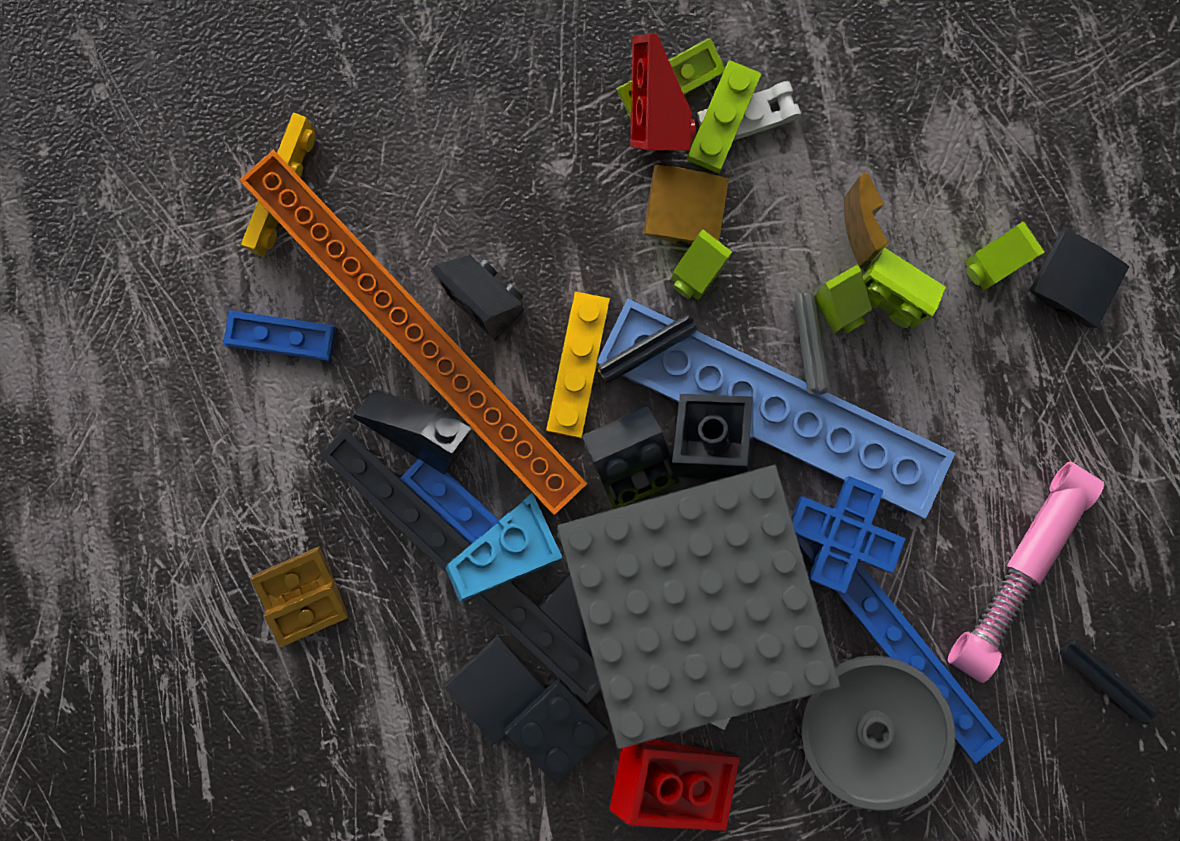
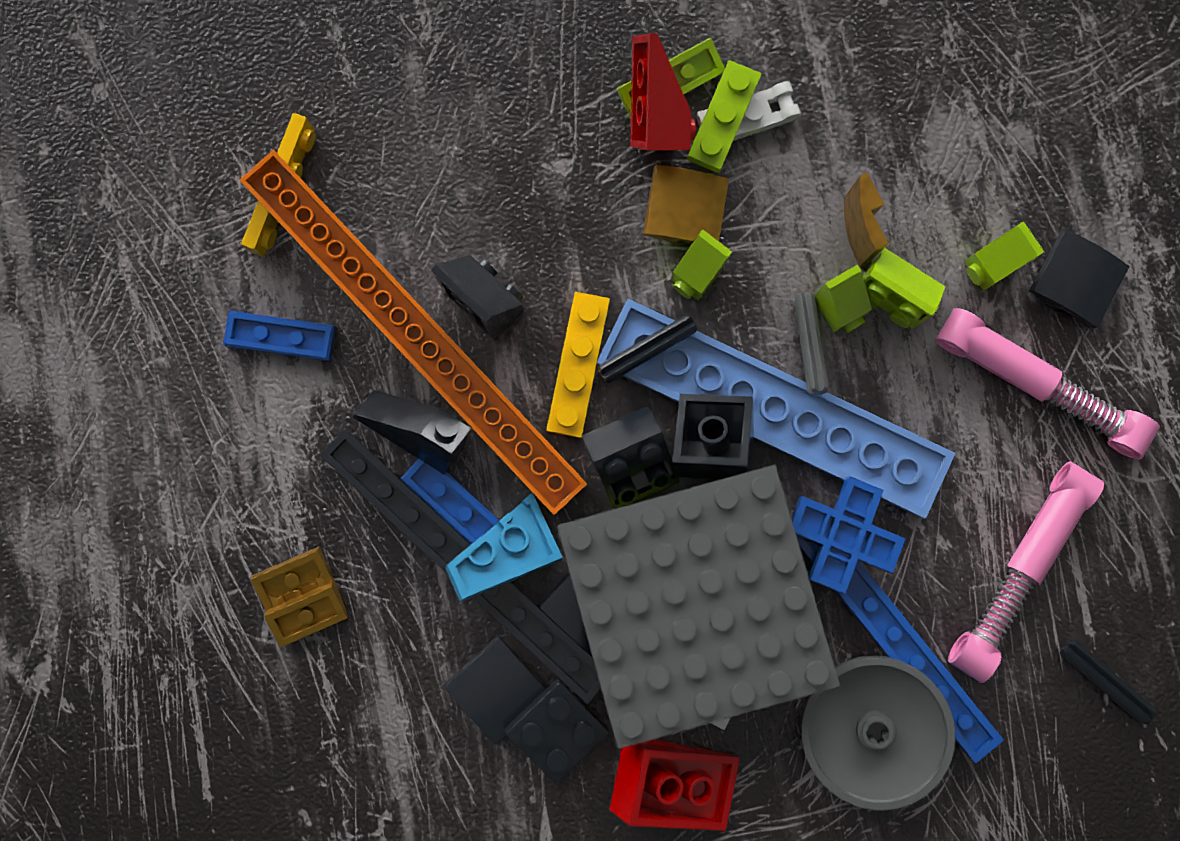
none -> bright pink piece [935,308,1160,460]

